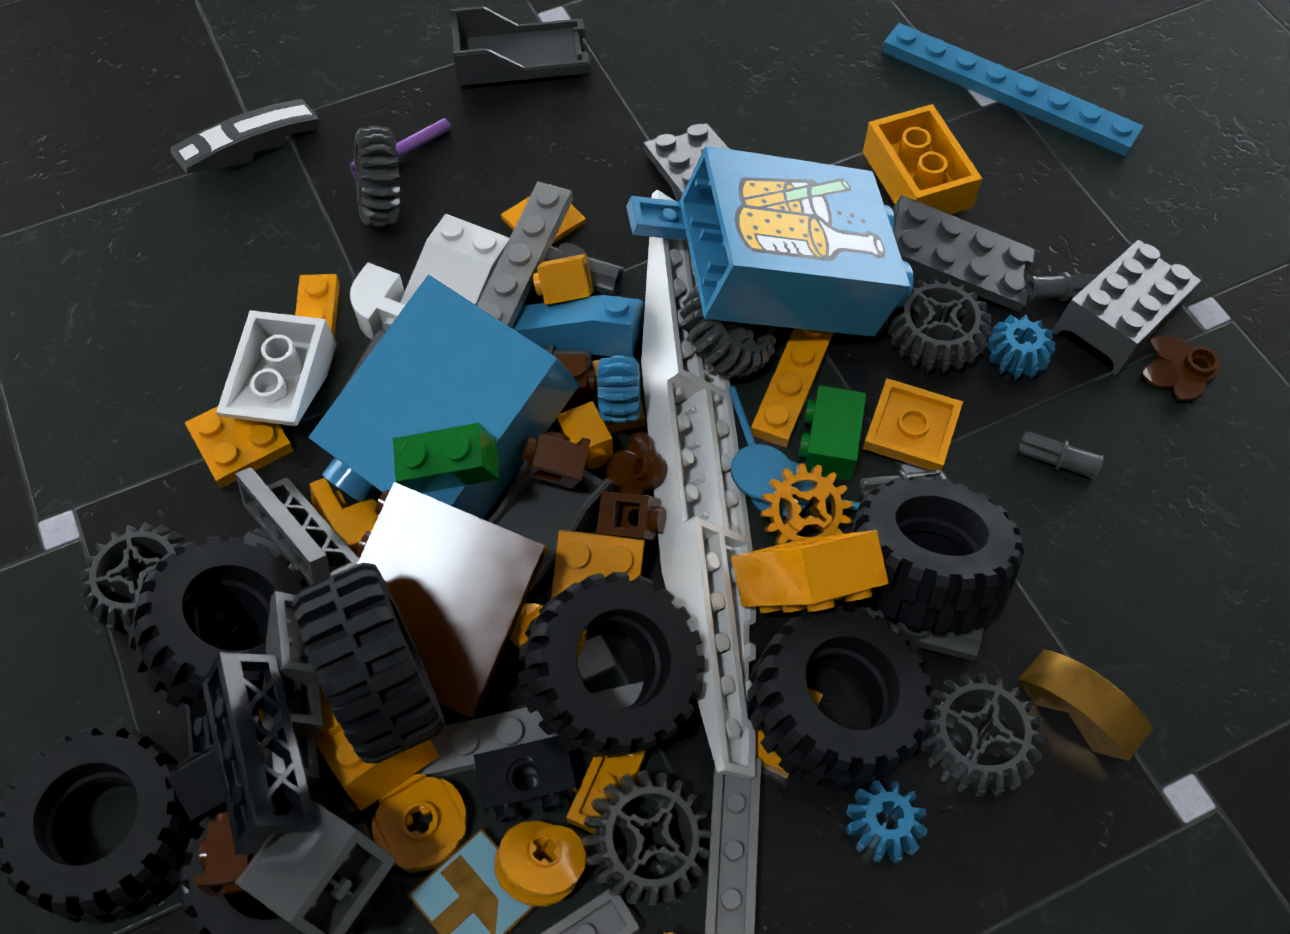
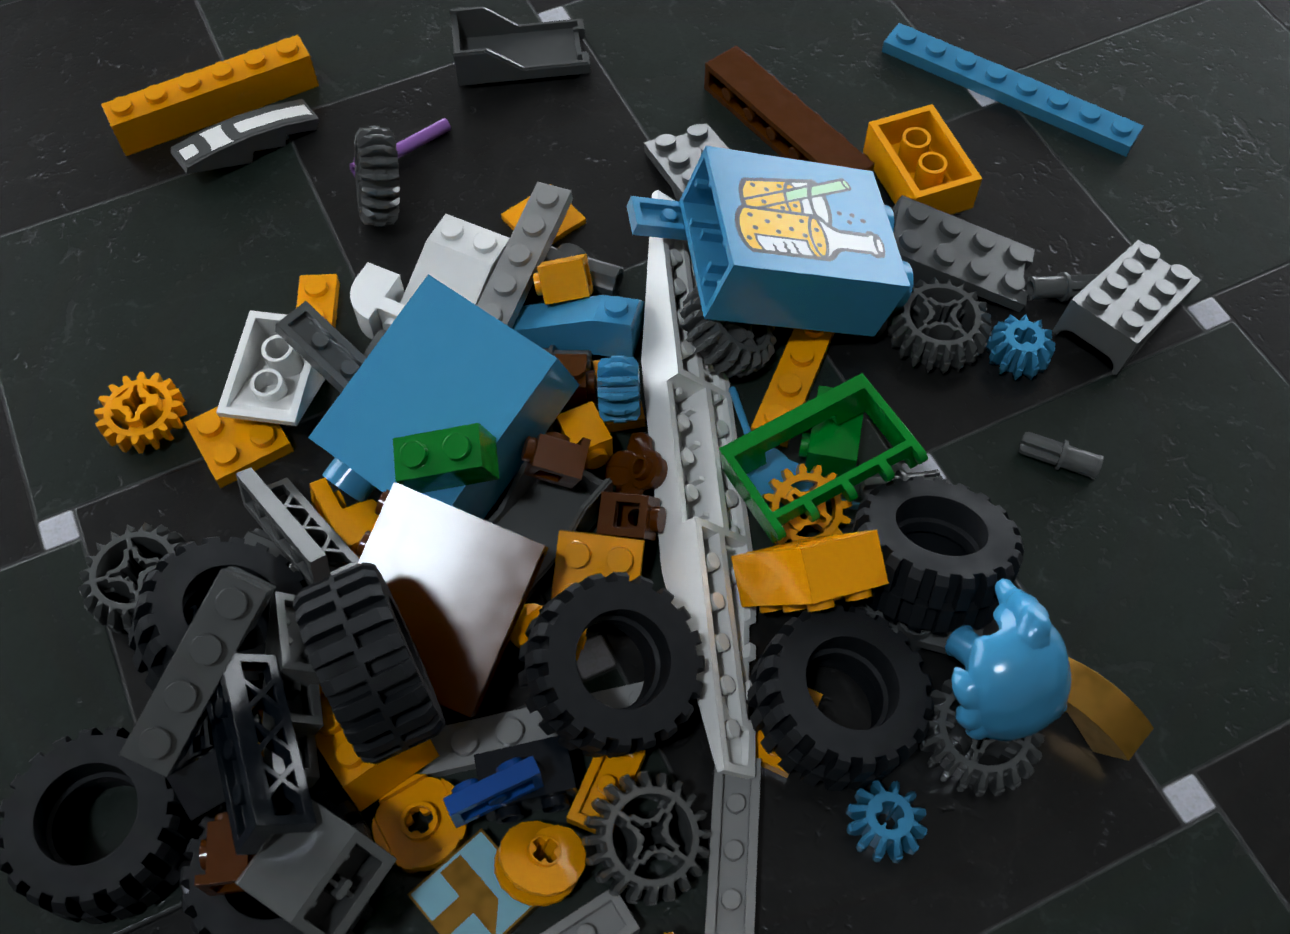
light orange plate [863,378,963,472] -> none
reddish brown plate [1142,336,1220,401] -> none
none -> light orange gear [94,372,187,454]
none -> light orange brick [101,35,319,156]
none -> dark grey arch [119,566,277,777]
none -> dark grey plate [275,301,366,393]
none -> blue plate [443,755,544,828]
none -> reddish brown brick [704,45,874,171]
none -> green hinge [719,373,928,543]
none -> dark azure piece [945,578,1071,741]

